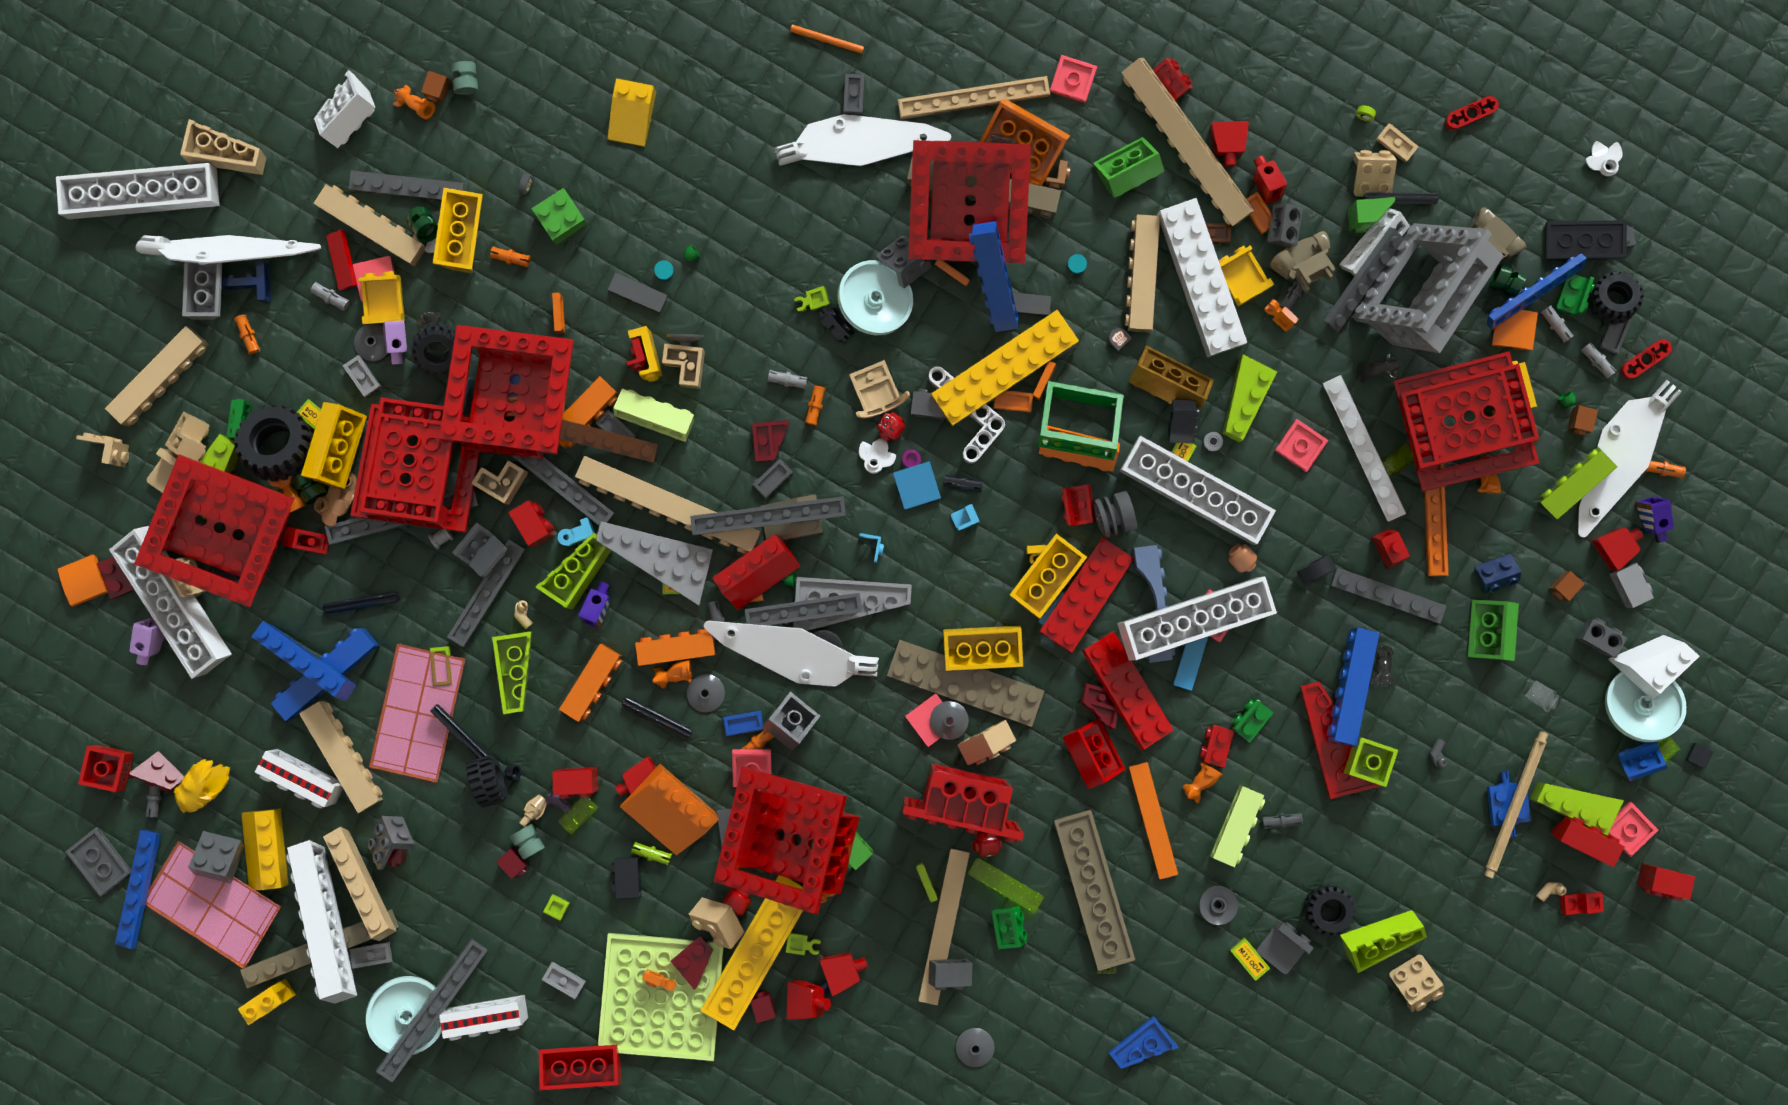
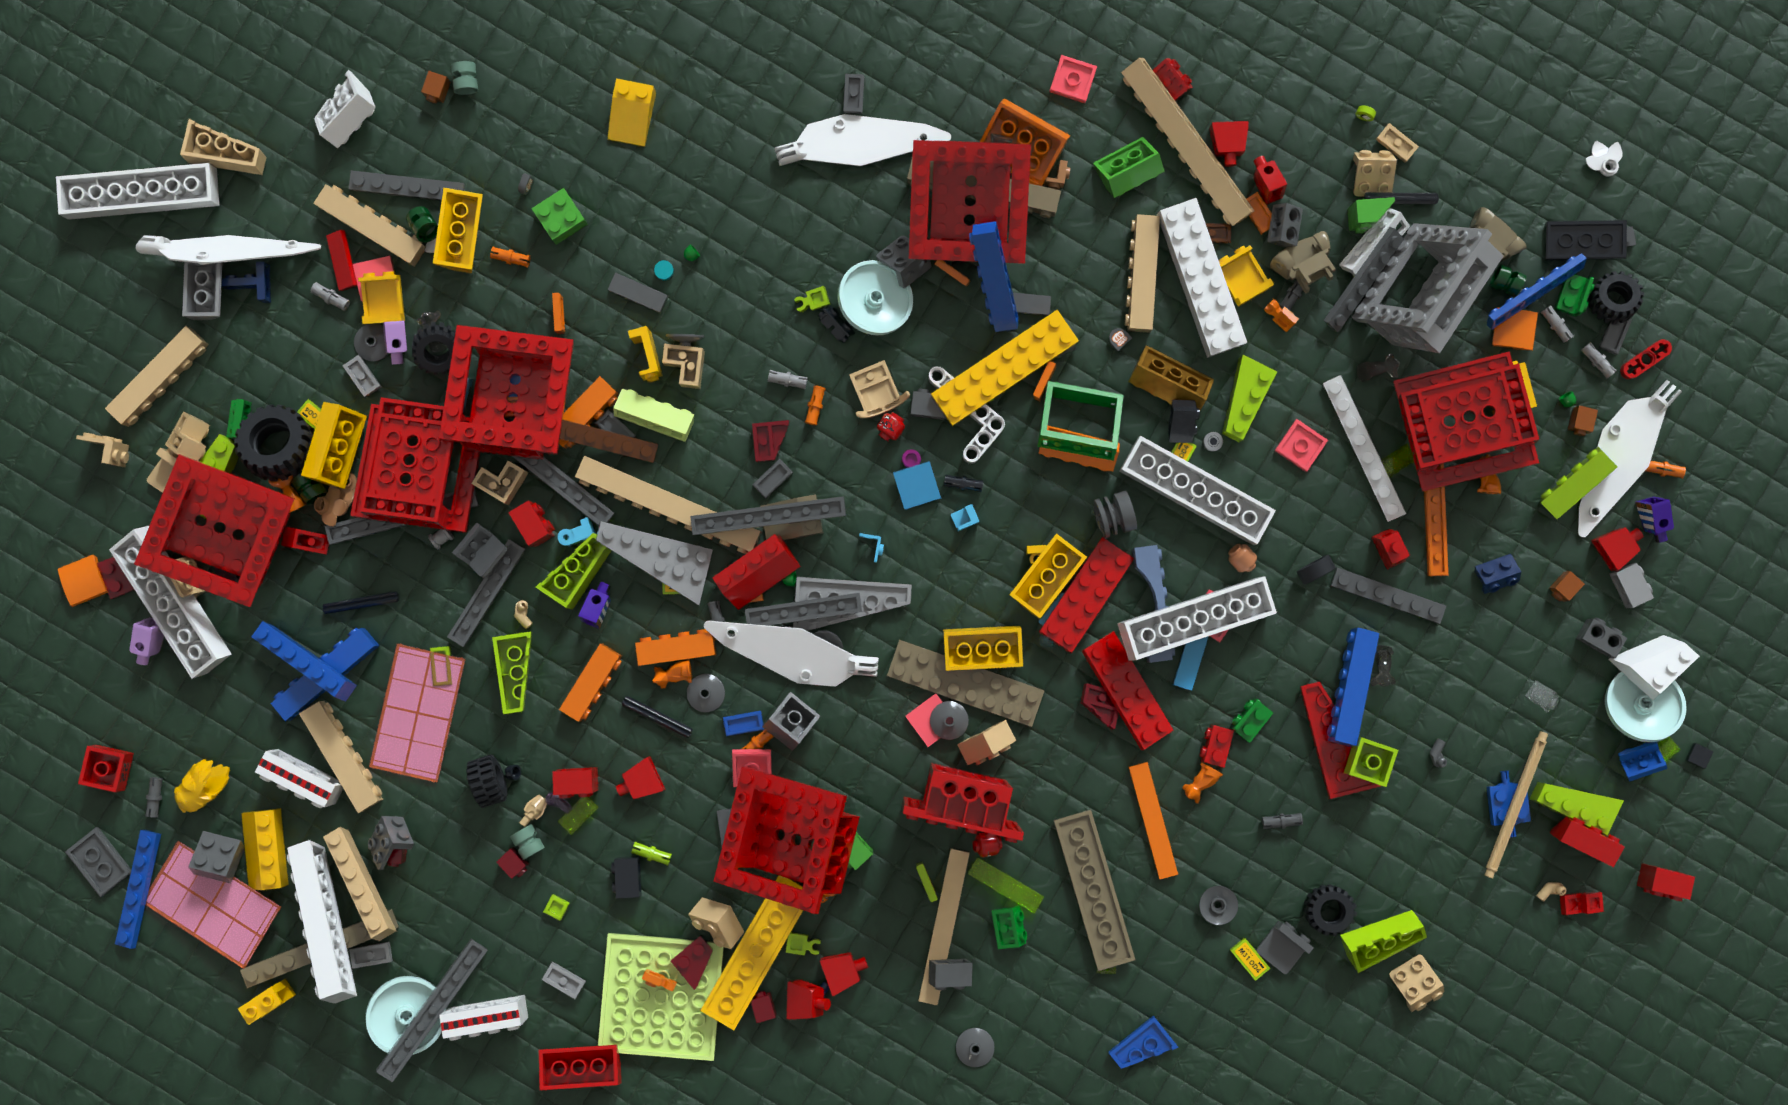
wing [128,751,184,792] -> none
orange pin [234,315,260,355] -> none
orange animal [393,85,436,120] -> none
black axle [430,704,490,758] -> none
orange slope [620,764,719,856] -> none
red bracket [626,338,649,372] -> none
red head [722,888,751,916] -> none
orange bar [790,24,864,54] -> none
white plate [859,438,896,474] -> none
tan tile [898,76,1050,119] -> none
orange tile [993,390,1033,413] -> none
red bracket [1061,484,1096,526] -> none
red slope [1062,718,1125,789] -> none
teal tile [1067,254,1087,274] -> none
yellowish green brick [1210,785,1265,867] -> none
red beam [1445,96,1499,131] -> none
bright green slope [1468,600,1519,661] -> none
coral tile [1608,802,1659,857] -> none

